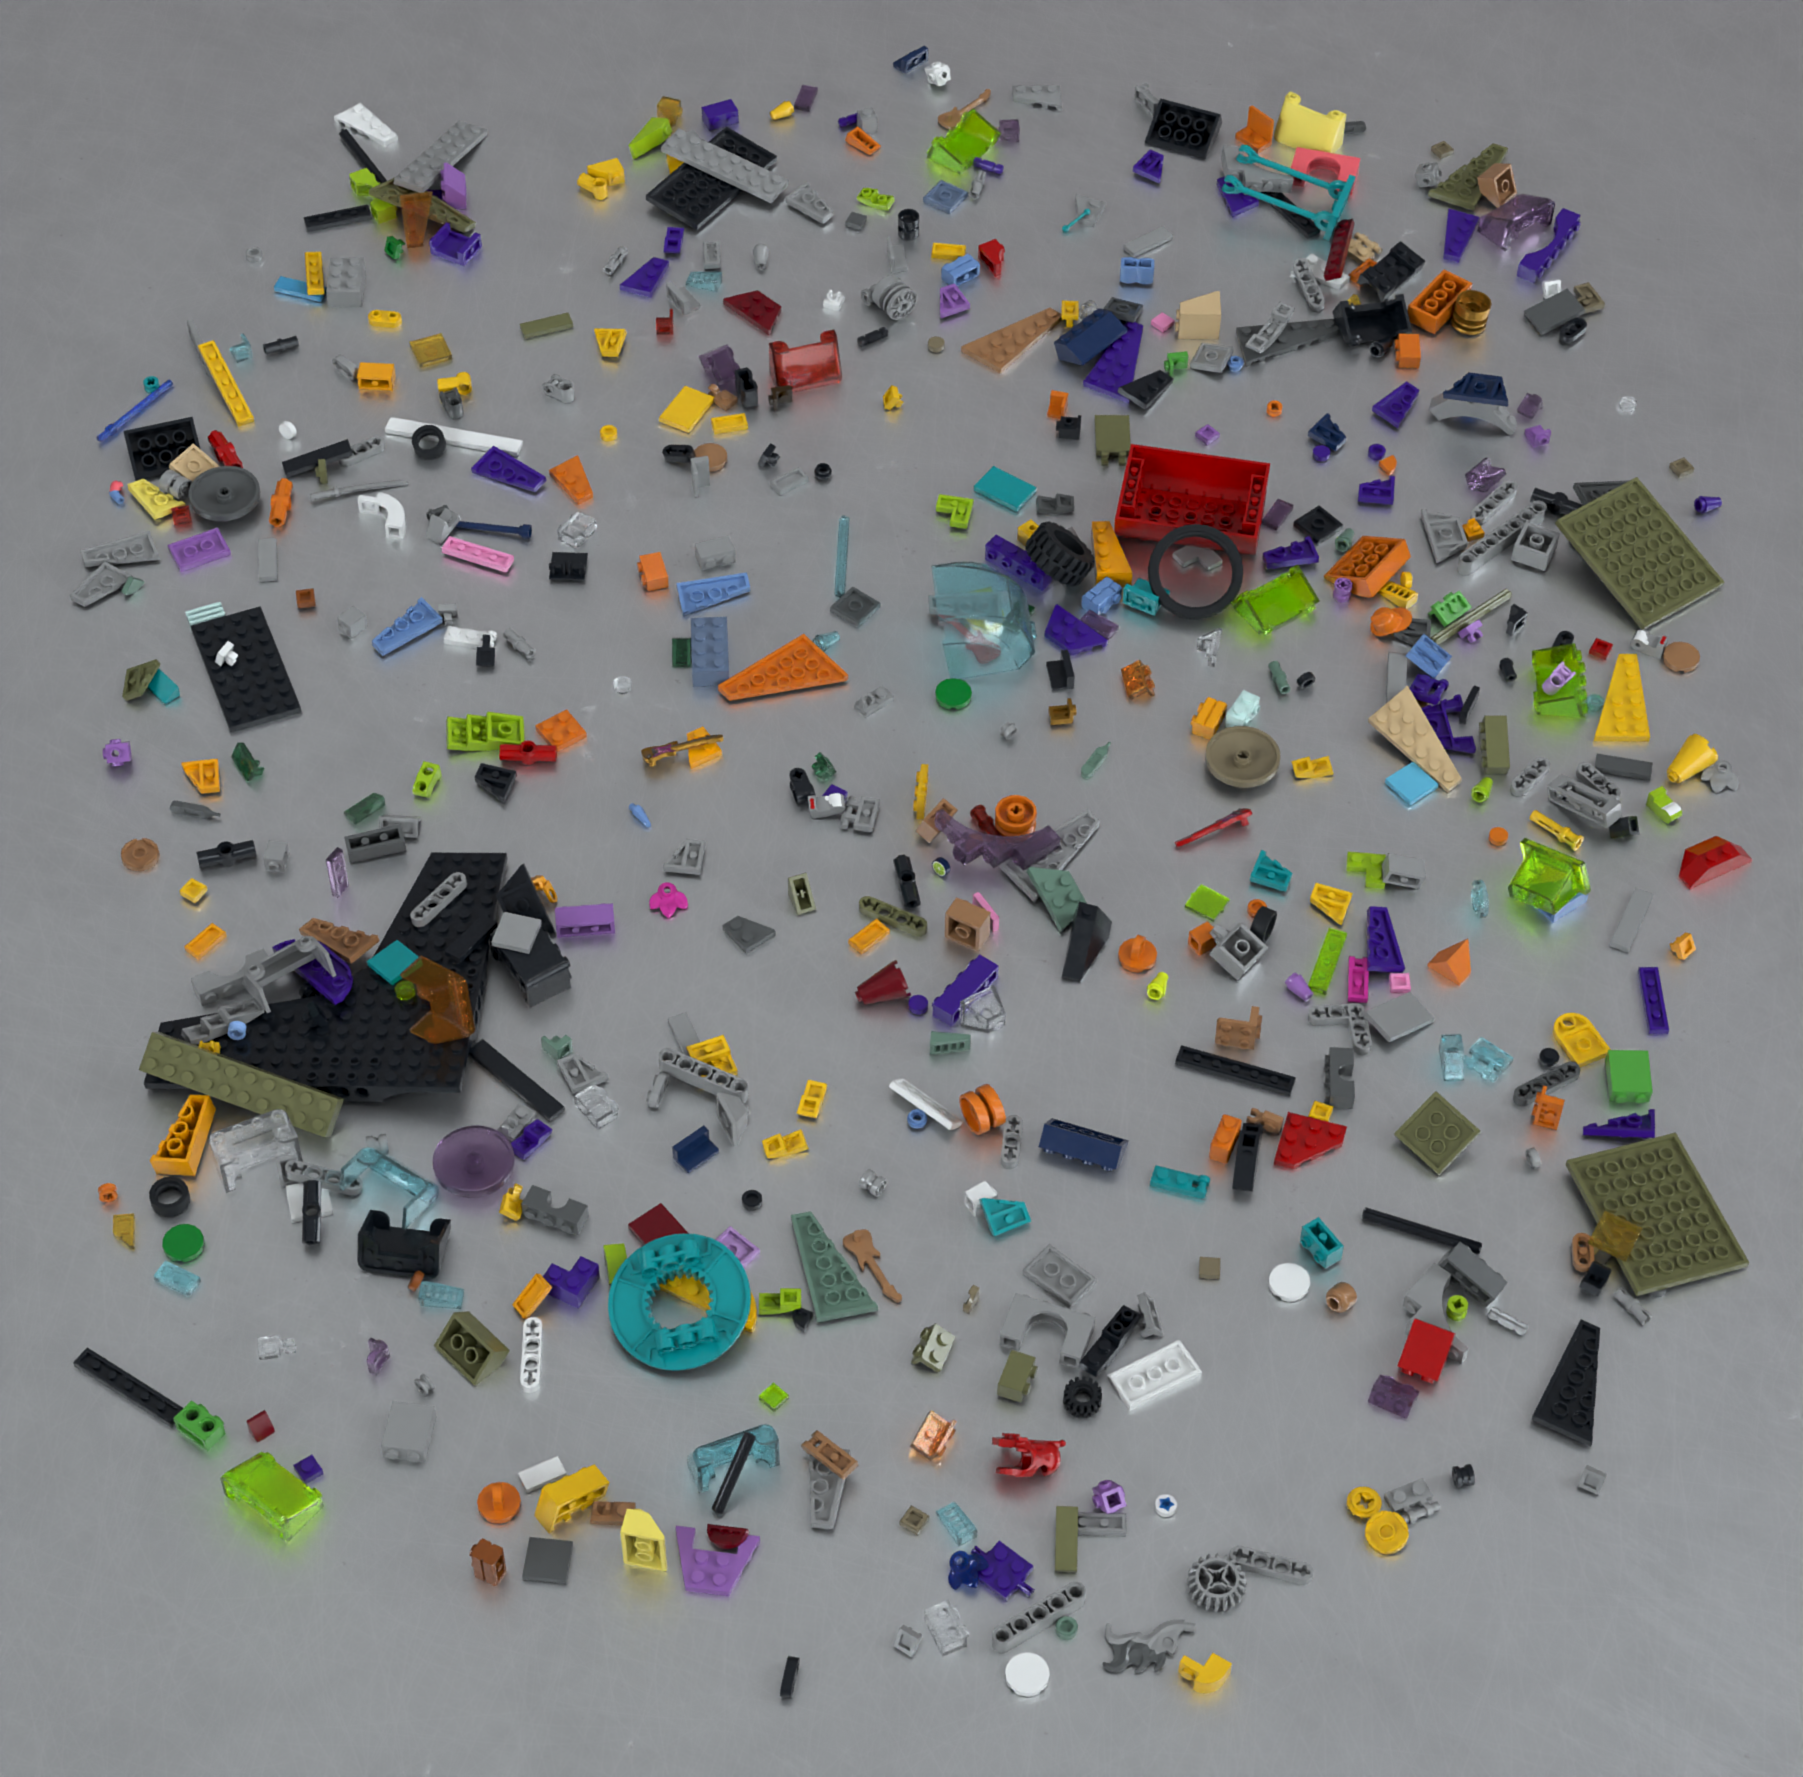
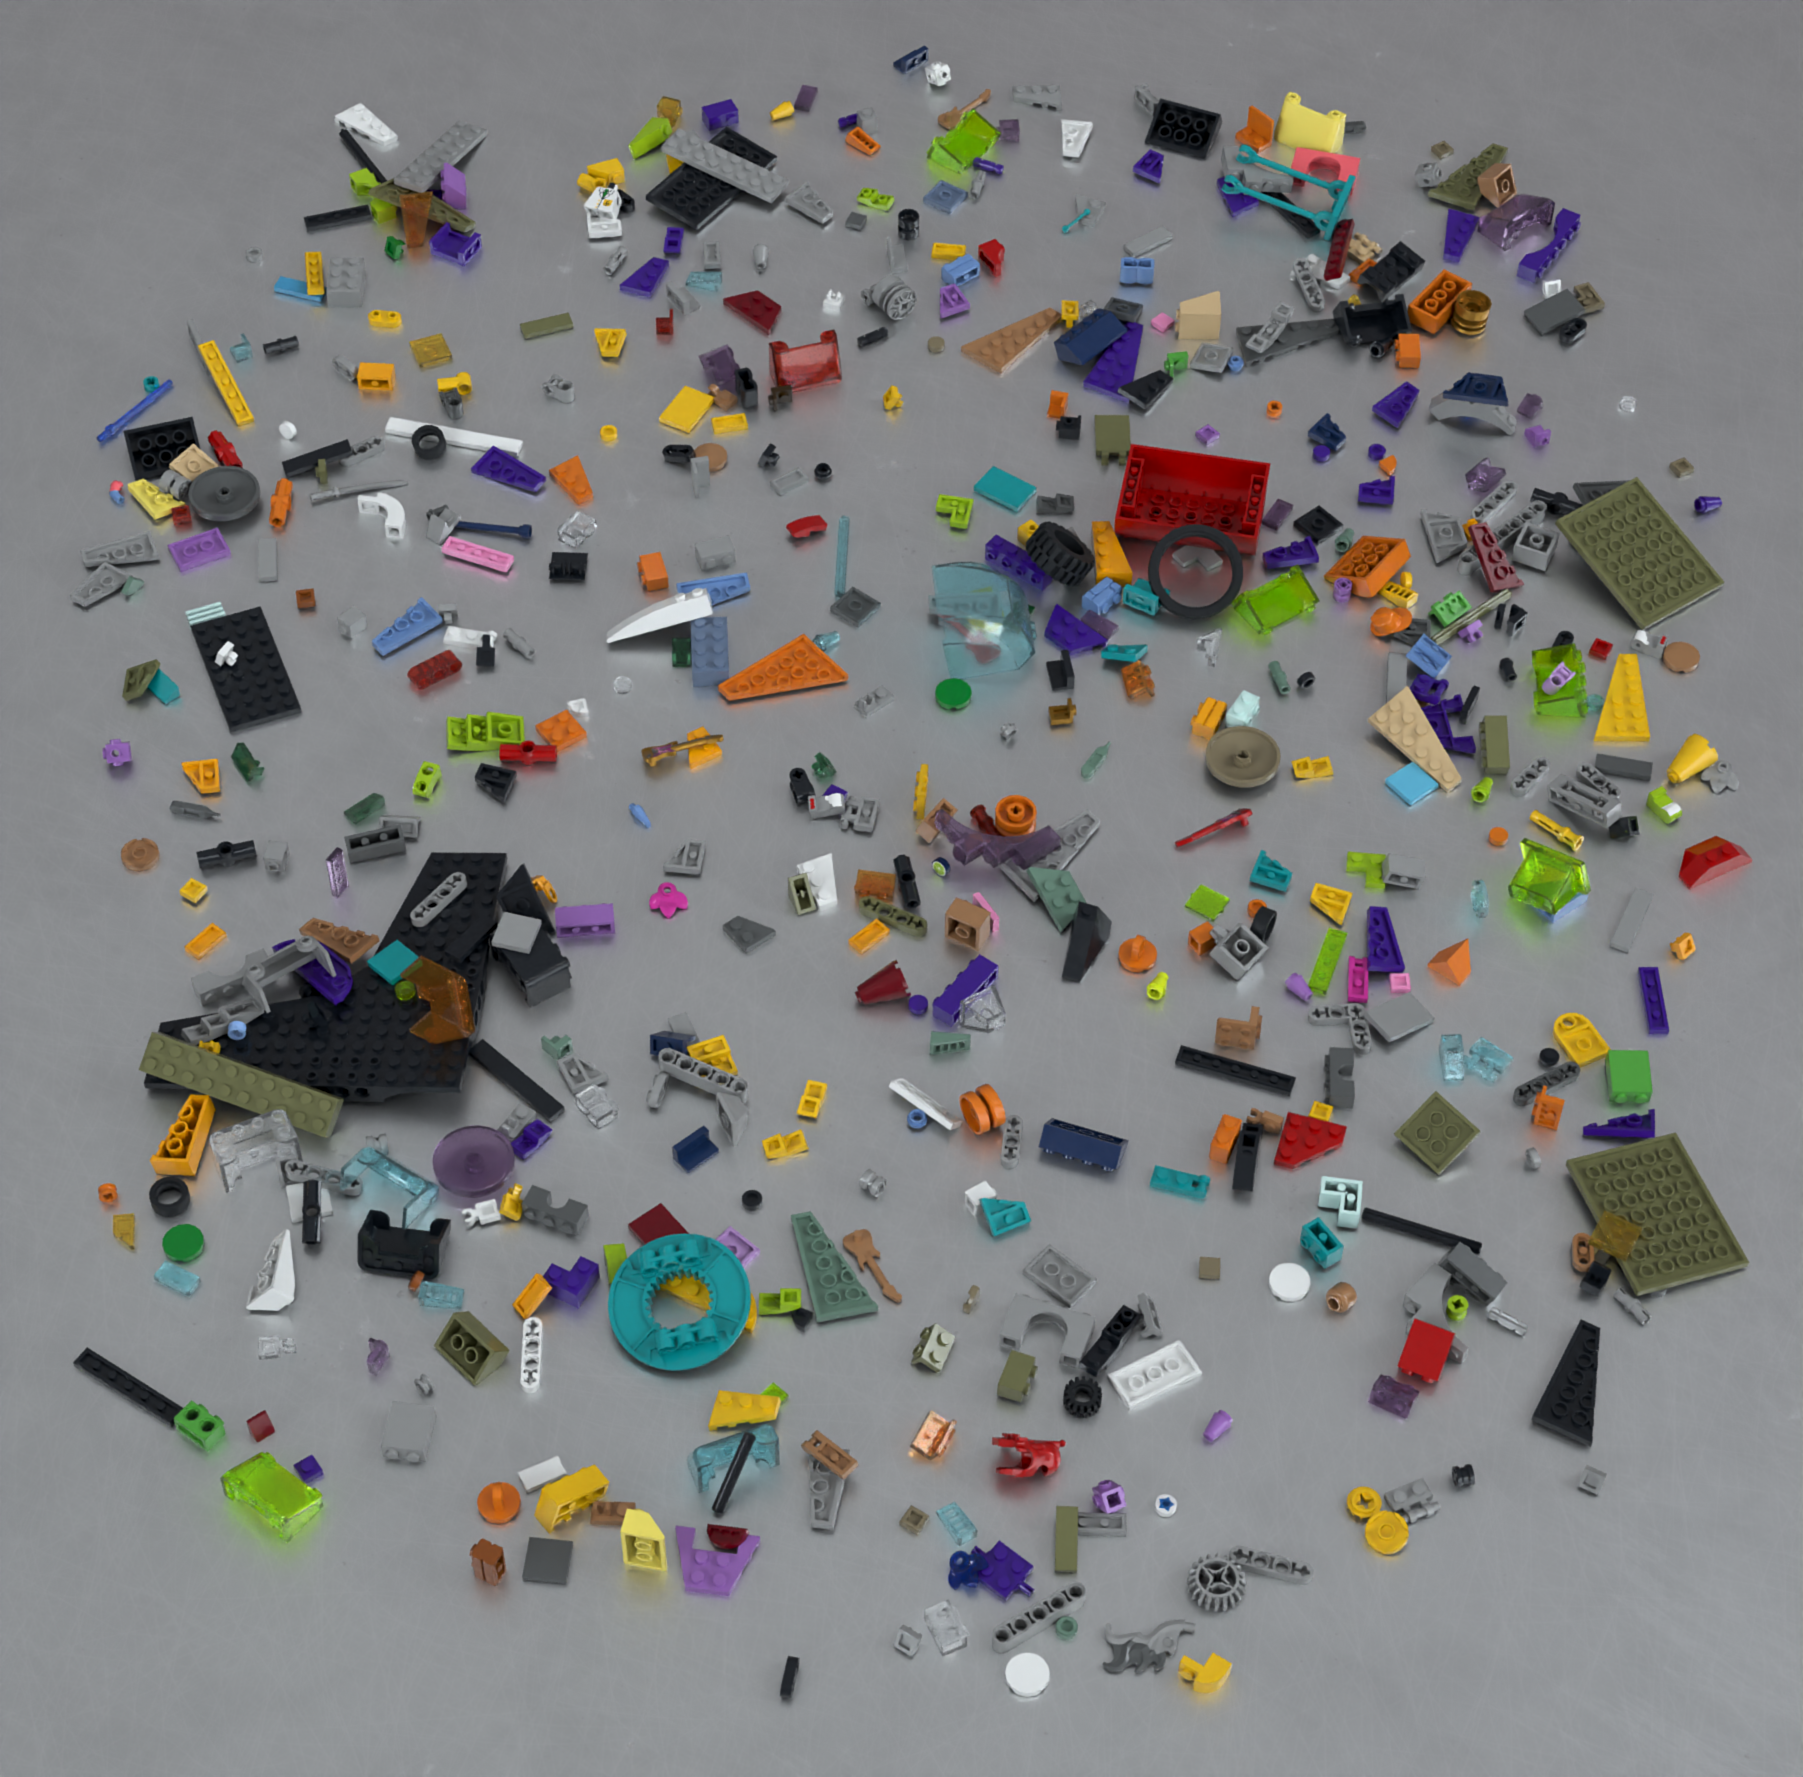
none -> white wedge [246,1229,295,1311]
none -> clear red beam [407,650,462,690]
none -> white plate [462,1199,501,1226]
none -> white tile [567,698,589,716]
none -> white torso [584,183,622,219]
none -> white wing [587,213,622,238]
none -> white wedge [607,588,713,643]
none -> black beam [617,189,635,213]
none -> dark blue panel [650,1031,696,1055]
none -> yellow wing [708,1390,781,1431]
none -> red slope [786,515,828,538]
none -> white wing [796,853,837,911]
none -> clear orange bracket [854,869,896,900]
none -> white wing [1062,120,1093,157]
none -> teal wing [1101,644,1148,662]
none -> medium lavender cone [1203,1410,1233,1442]
none -> light aqua brick [1318,1176,1363,1229]
none -> dark red wing [1468,522,1524,593]
none -> black tile [1494,603,1506,629]

